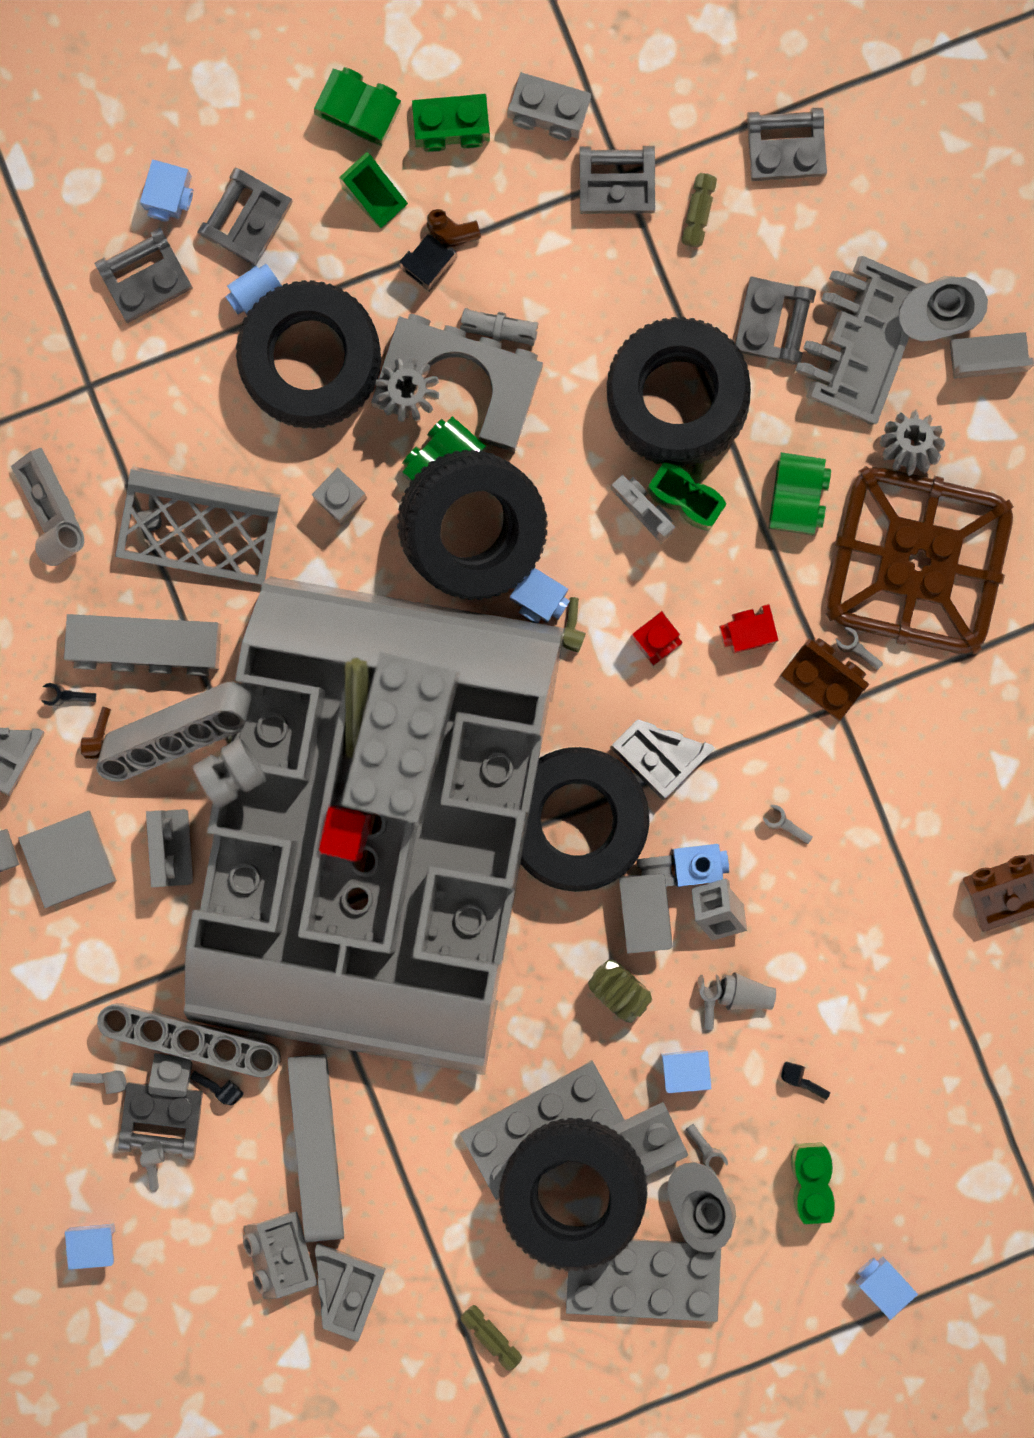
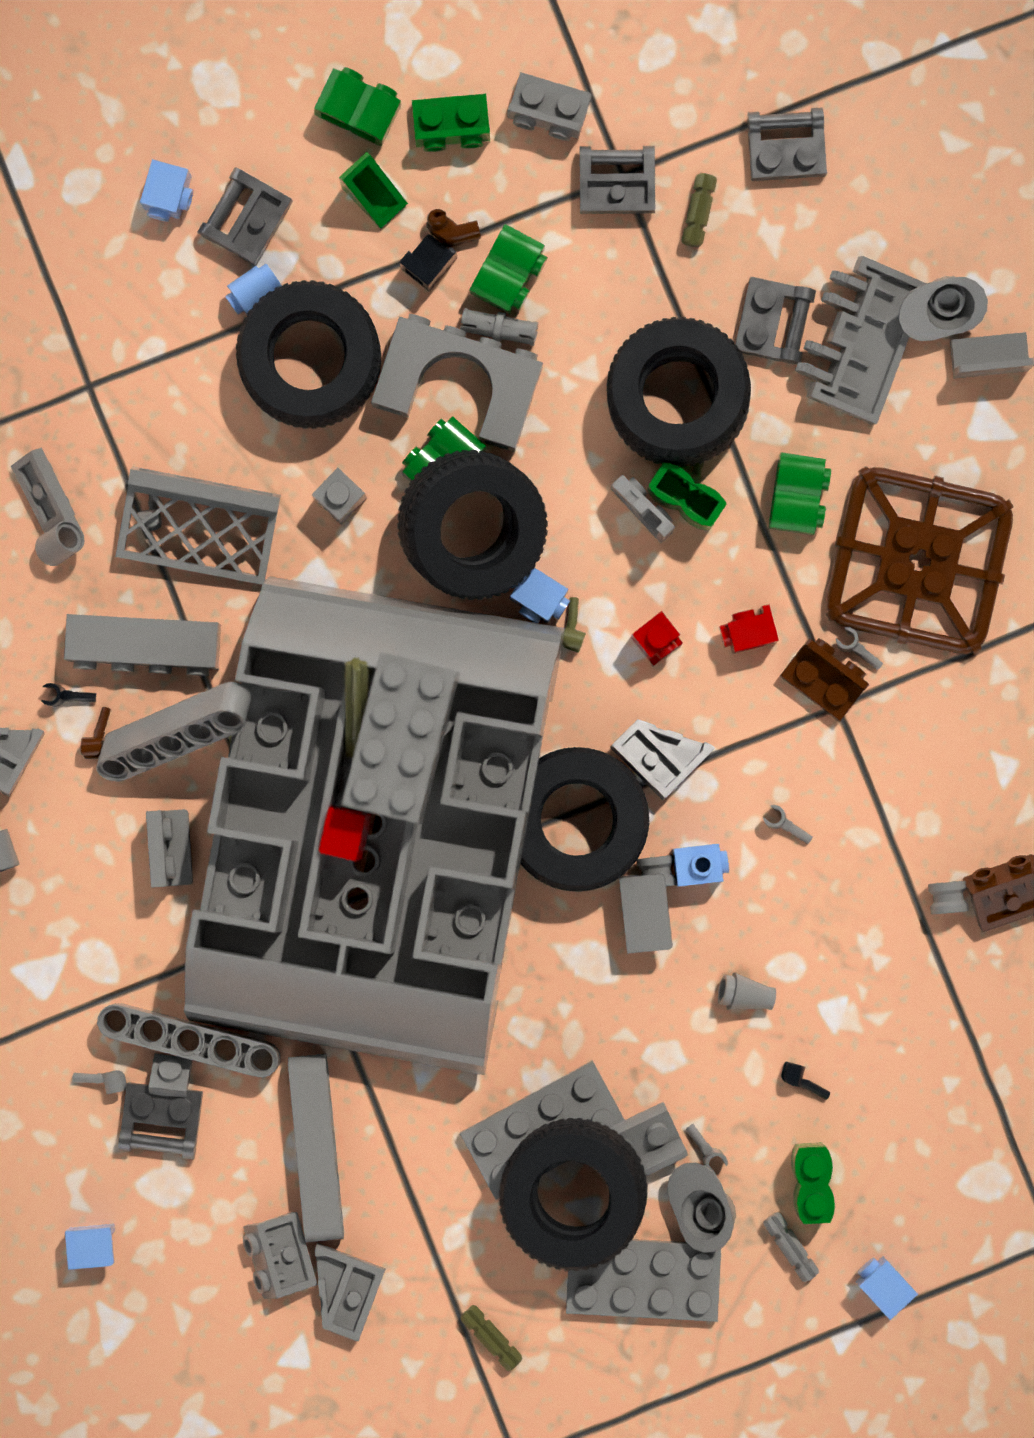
light grey tile [18,811,117,908] -> none
flat silver plate [95,228,193,323] -> none
light grey hand [140,1140,165,1190] -> none
black hand [190,1071,244,1105] -> none
light grey wheel [193,738,266,809] -> none
light grey gear [375,357,439,422] -> none
olive gear [588,959,652,1023] -> none
light blue panel [661,1049,712,1093] -> none
light grey brick [691,878,747,941] -> none
light grey hand [698,975,722,1030] -> none
light grey gear [880,410,945,476] -> none
none -> green brick [469,224,548,315]
none -> light grey axle [763,1212,819,1282]
none -> light grey wheel [928,881,969,914]

